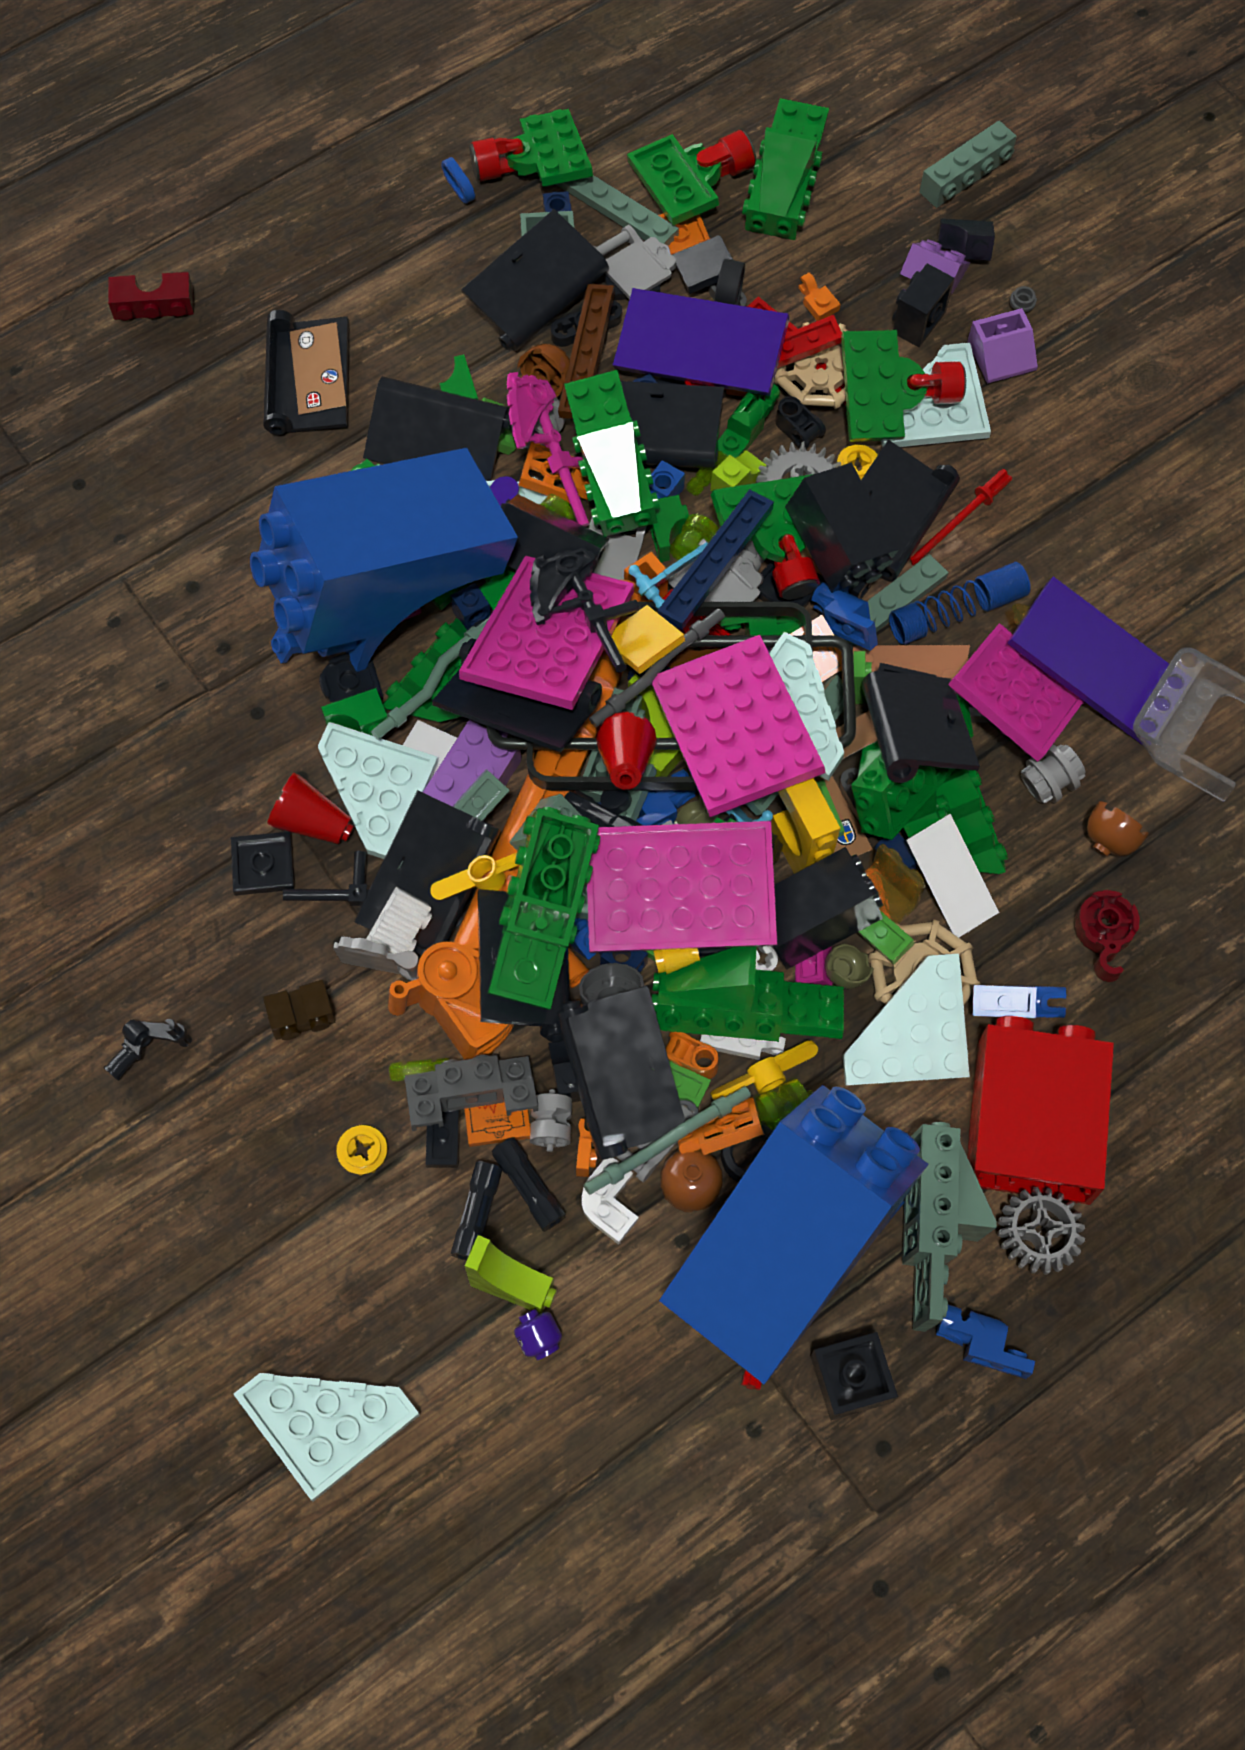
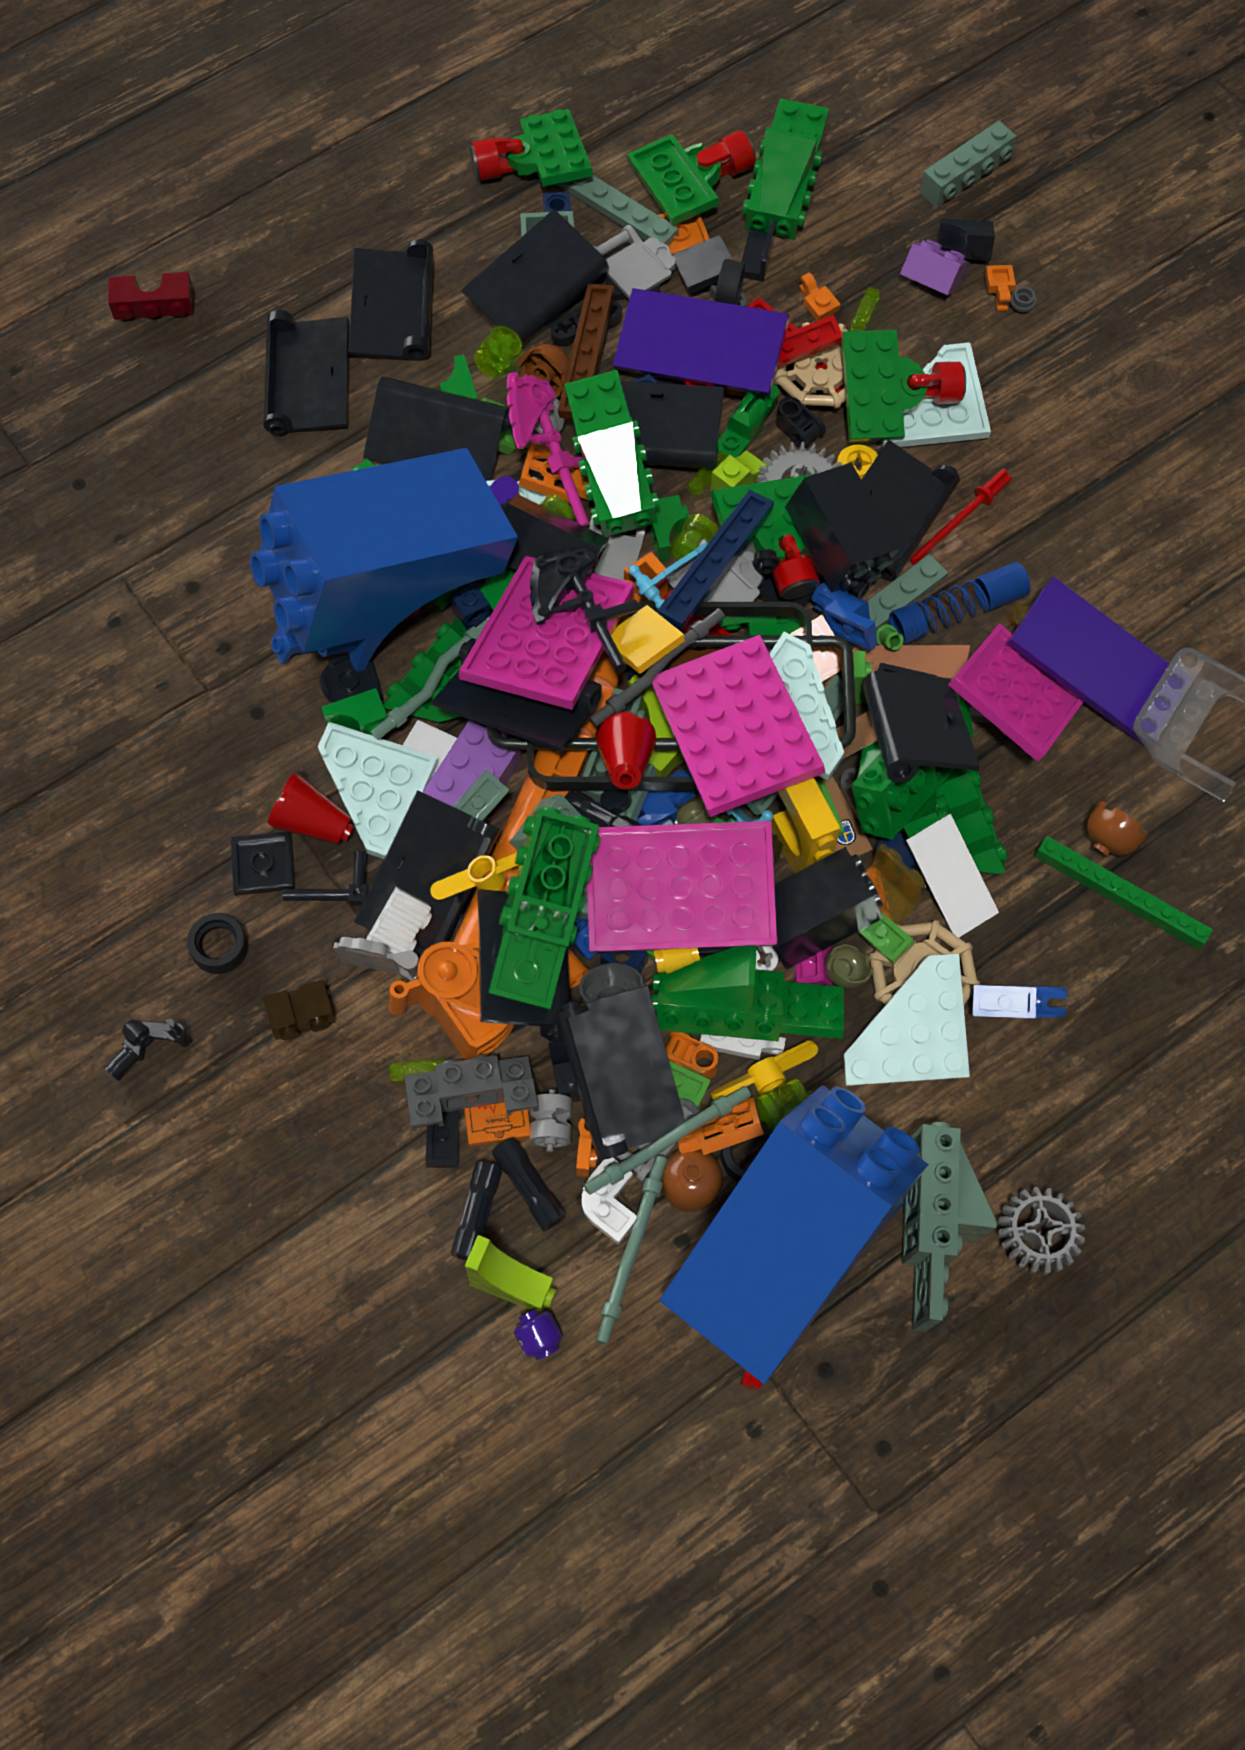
light aqua plate [234,1373,420,1502] -> none
medium nougat sticker [290,322,346,415] -> none
yellow gear [337,1125,388,1176] -> none
blue tile [441,157,475,204] -> none
blue brick [649,461,685,499] -> none
black brick [811,1332,898,1421] -> none
black brick [892,263,955,347] -> none
blue plate [936,1305,1035,1379] -> none
medium lavender slope [967,308,1038,384] -> none
red brick [967,1016,1114,1205] -> none
light grey piece [1021,745,1085,803] -> none
dark red piece [1075,890,1140,982] -> none
none -> black tyre [187,913,248,974]
none -> black door [348,239,433,361]
none -> clear neon green wheel [474,326,522,377]
none -> sand green bar [596,1155,668,1345]
none -> black panel [741,220,776,282]
none -> black plate [752,549,780,574]
none -> clear neon green axle [850,287,880,331]
none -> bright green pin [876,624,904,650]
none -> orange plate [985,265,1016,311]
none -> green piece [1035,836,1213,951]

